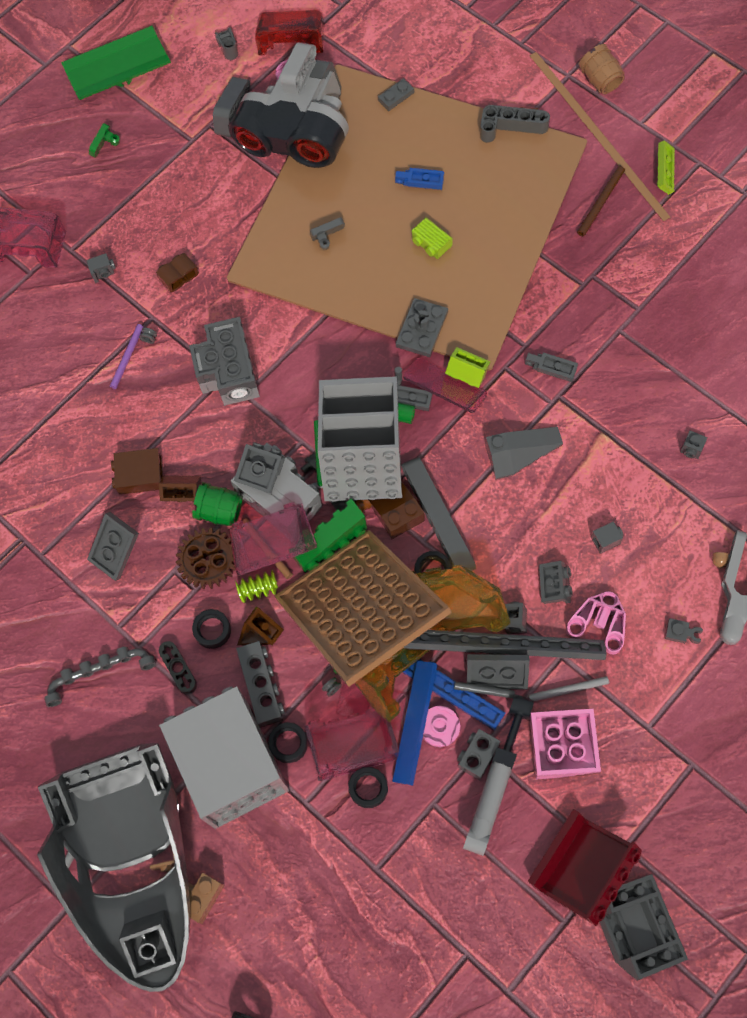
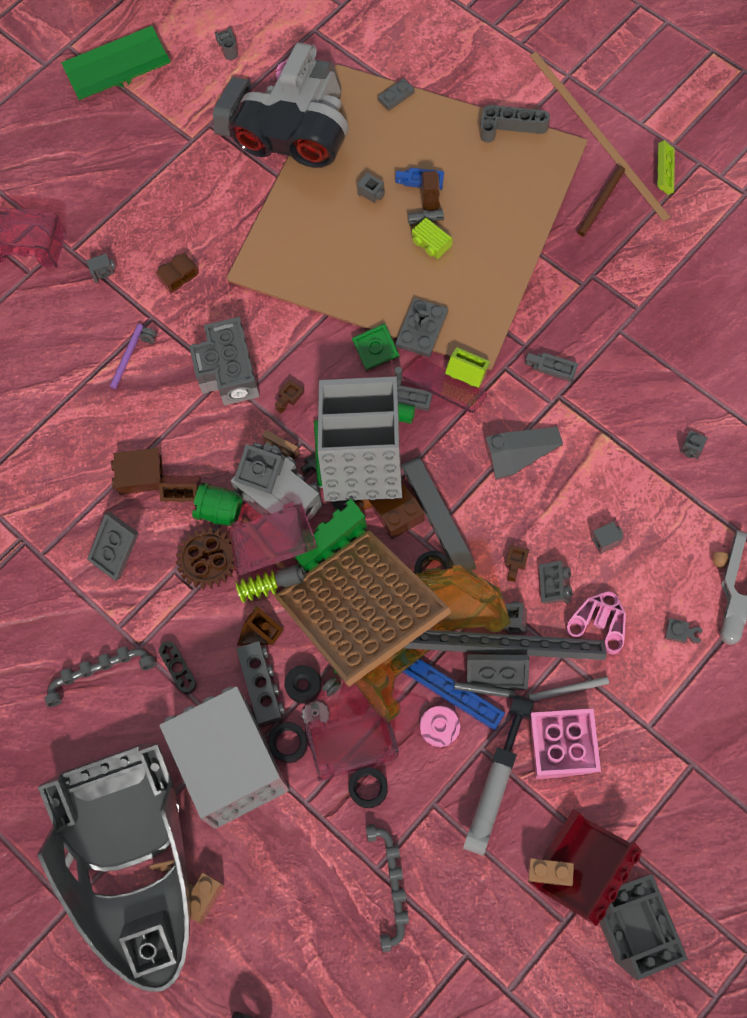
green piece [89,123,120,158] -> none
black tyre [192,609,231,649] -> none
clear red windscreen [255,10,324,55] -> none
dark grey piece [310,218,345,250] -> none
blue tile [392,661,437,786] -> none
dark grey brick [457,729,501,780] -> none
medium nougat piece [579,44,625,94] -> none
none -> medium nougat plate [262,430,299,460]
none -> reddish brown plate [274,380,305,414]
none -> dark grey brick [275,564,306,587]
none -> black tyre [284,665,322,704]
none -> light grey piece [302,701,330,729]
none -> green plate [352,323,400,372]
none -> dark grey brick [357,173,385,203]
none -> dark grey bar [366,824,409,953]
none -> dark grey pin [407,209,444,225]
none -> reddish brown brick [421,171,440,211]
none -> reddish brown plate [505,545,529,582]
none -> medium nougat plate [528,858,574,886]

